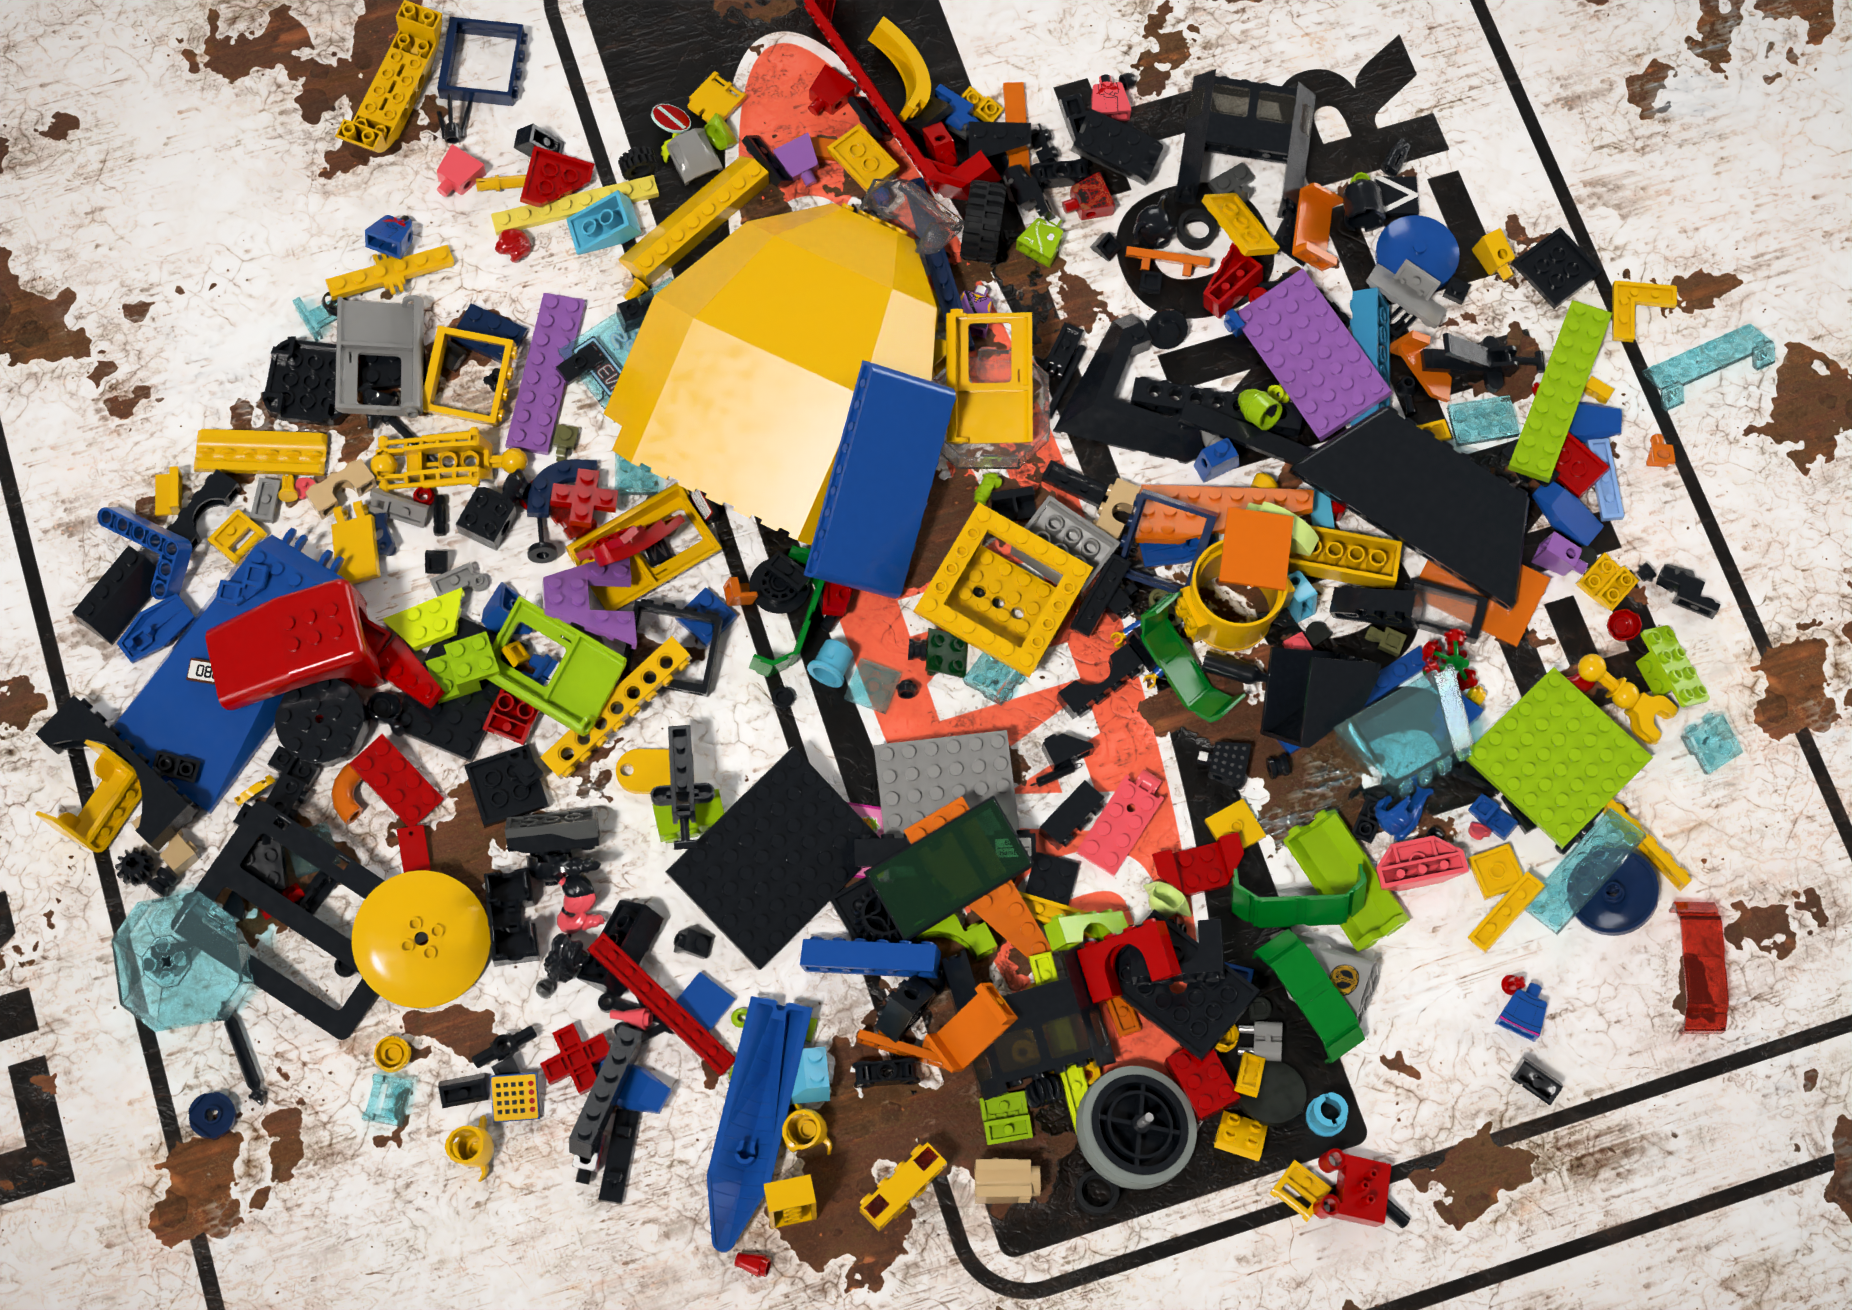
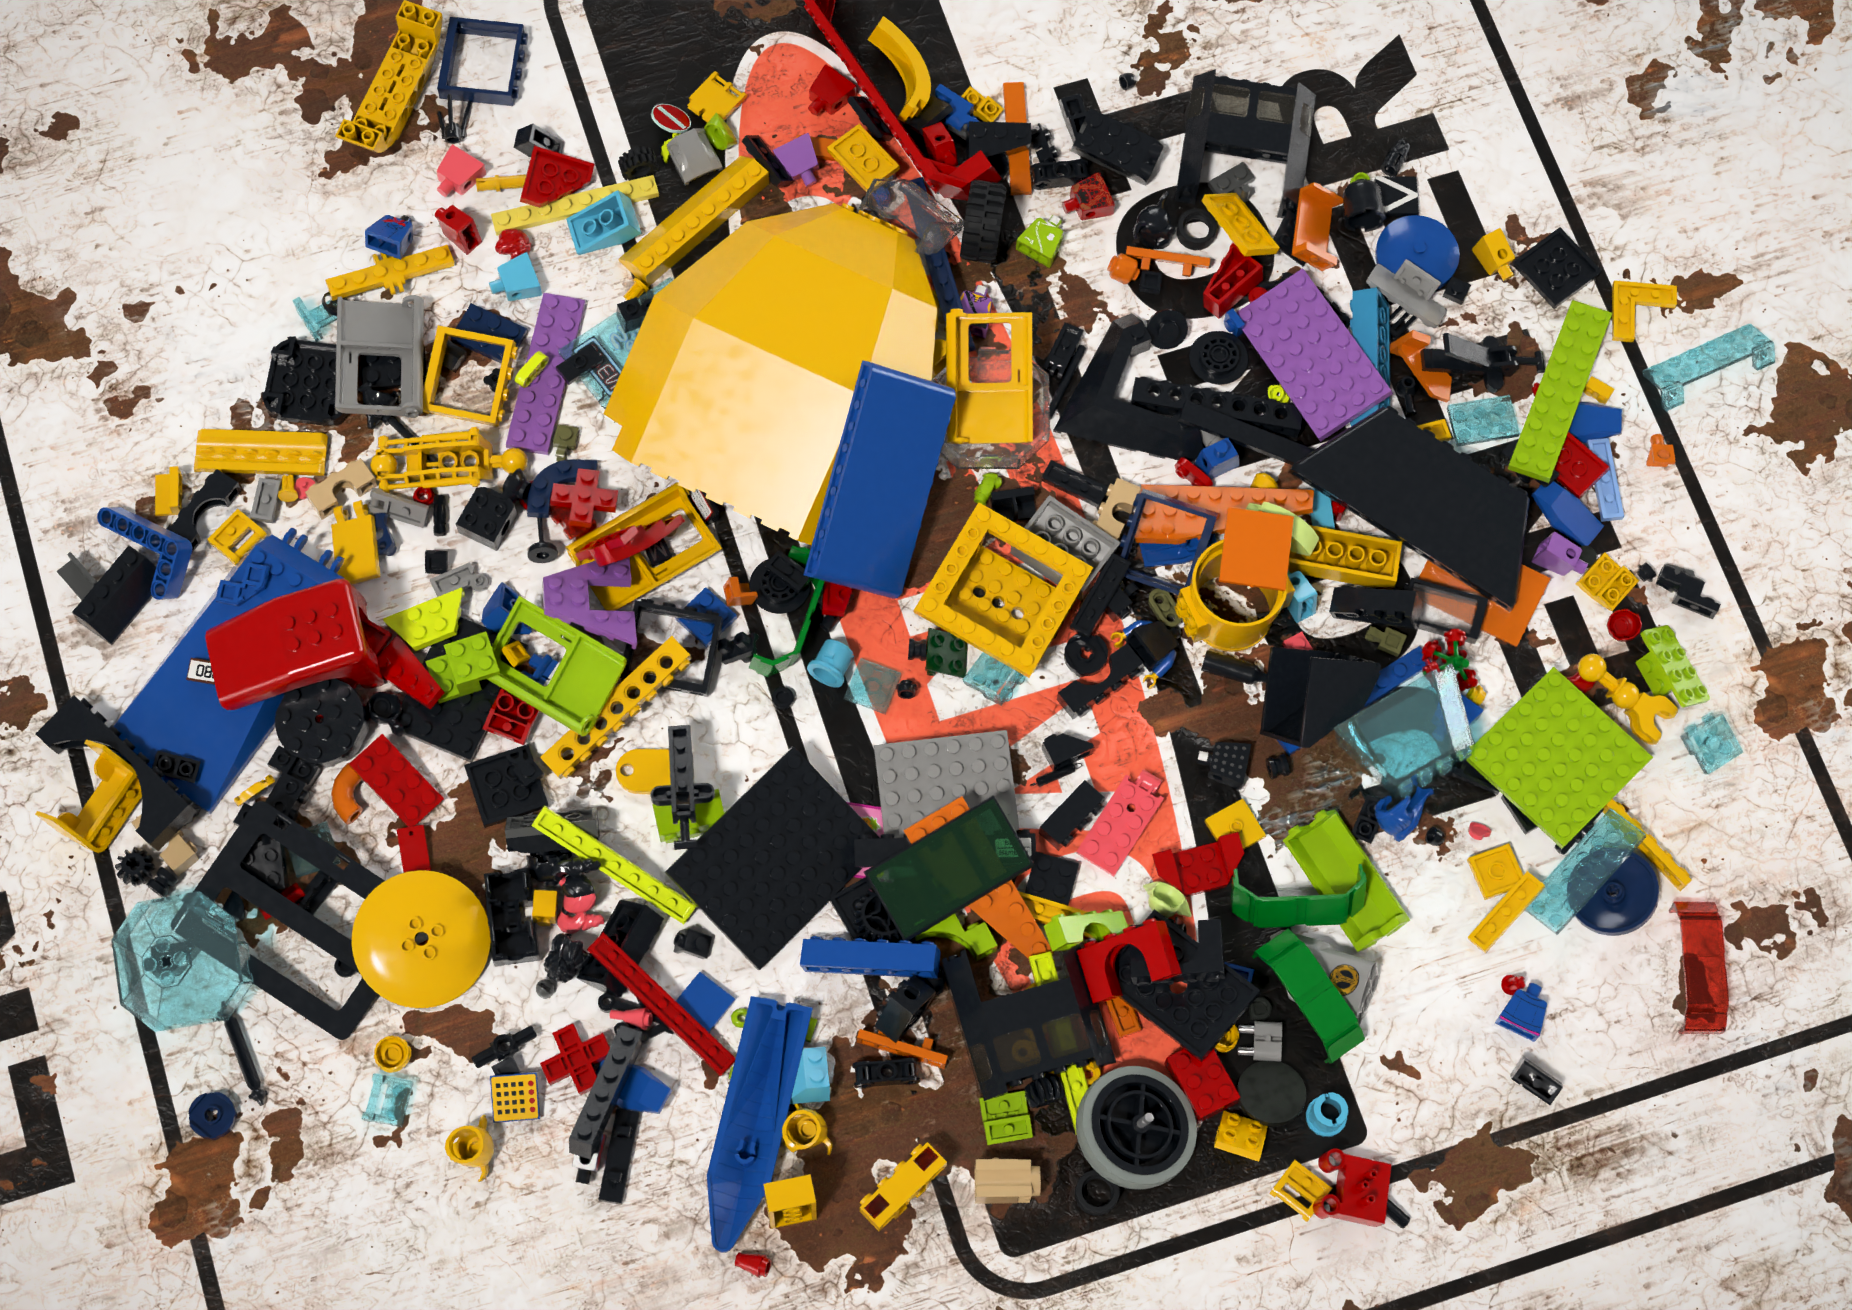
blue piece [117,593,196,664] -> none
black slope [438,1073,489,1109] -> none
clear light blue plate [615,453,659,496] -> none
orange panel [925,982,1018,1073] -> none
black plate [1004,164,1056,221] -> none
black slope [1090,232,1122,262] -> none
coral torso [1091,74,1131,121] -> none
green windscreen [1140,591,1246,723] -> none
yellow plate [1234,1052,1266,1098] -> none
lime helmet [1238,389,1282,430] -> none
pearl dark grey tile [1305,622,1332,648] -> none
coral wedge [1376,836,1469,892] -> none
blue slope [1468,793,1518,841] -> none
none -> dark grey panel [57,552,97,601]
none -> red torso [435,205,482,255]
none -> medium azure torso [488,252,542,301]
none -> neon yellow beam [515,351,549,388]
none -> neon yellow tile [531,805,696,924]
none -> yellow brick [532,890,558,926]
none -> black hips [717,632,759,665]
none -> black plate [1064,633,1108,677]
none -> orange head [1107,253,1140,284]
none -> red plate [1174,458,1213,487]
none -> black wheel [1189,331,1248,385]

